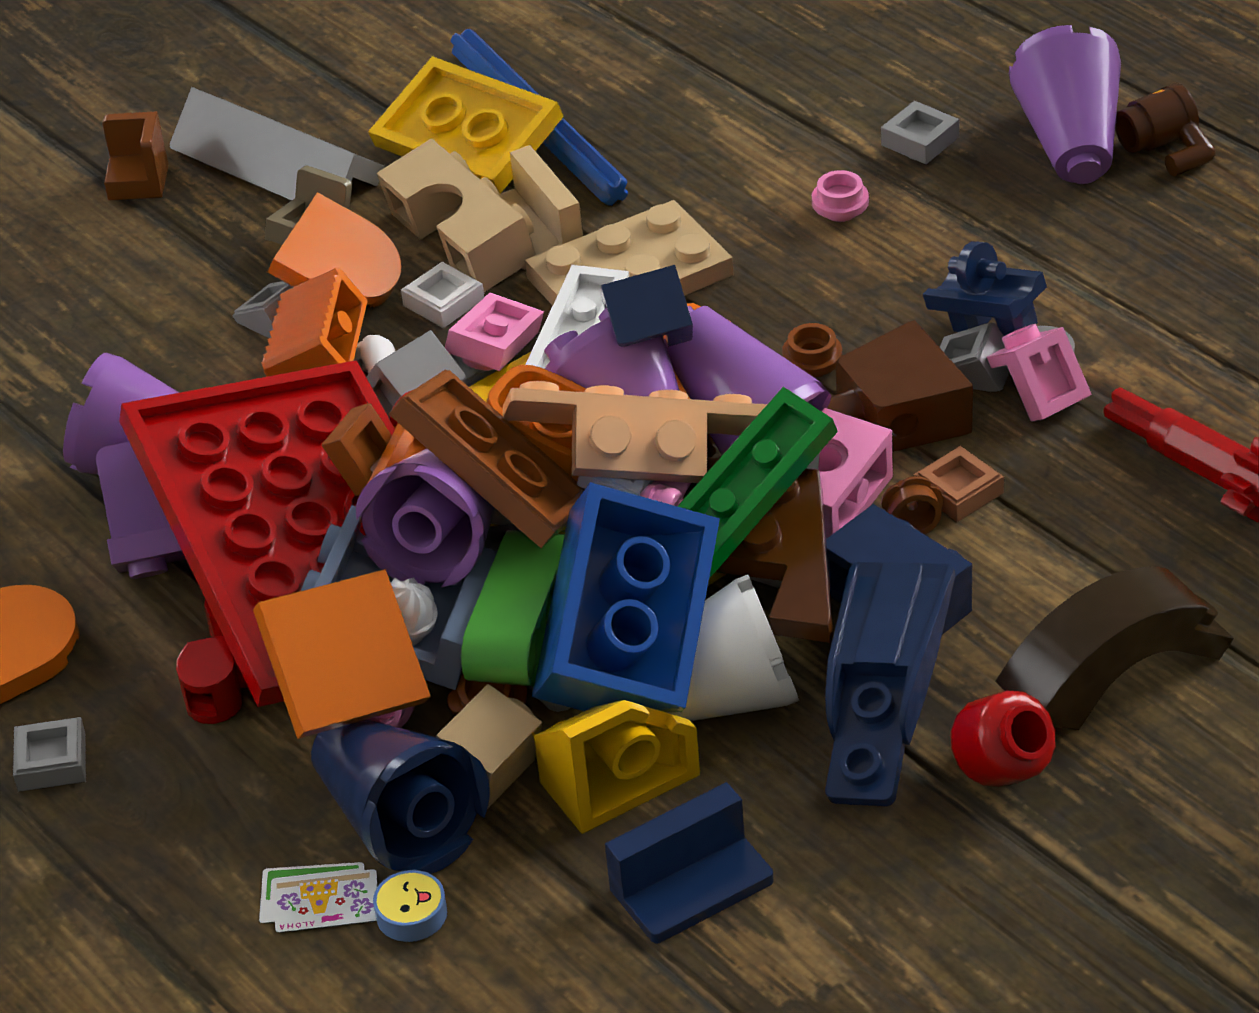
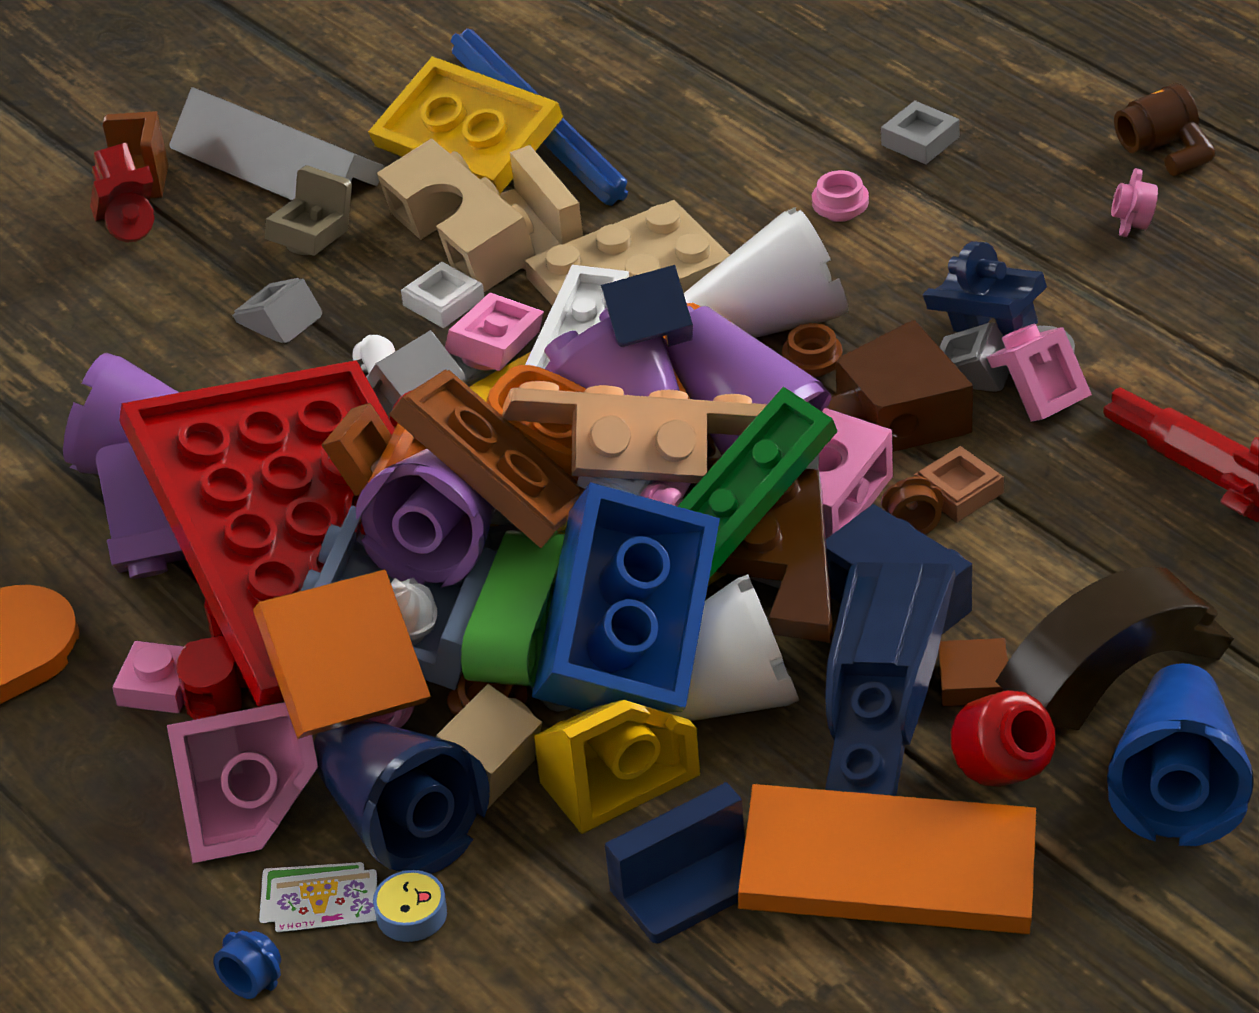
light grey tile [13,717,86,792] -> none
orange brick [261,267,368,377] -> none
orange tile [267,192,401,307] -> none
medium lavender cone [1009,25,1121,184] -> none
none -> red hips [90,143,155,243]
none -> bright pink plate [112,641,184,713]
none -> bright pink slope [167,702,318,863]
none -> blue plate [213,930,281,999]
none -> white cone [684,207,848,338]
none -> orange tile [738,784,1036,934]
none -> dark orange tile [938,638,1008,706]
none -> blue cone [1107,663,1254,846]
none -> bright pink plate [1111,168,1158,238]

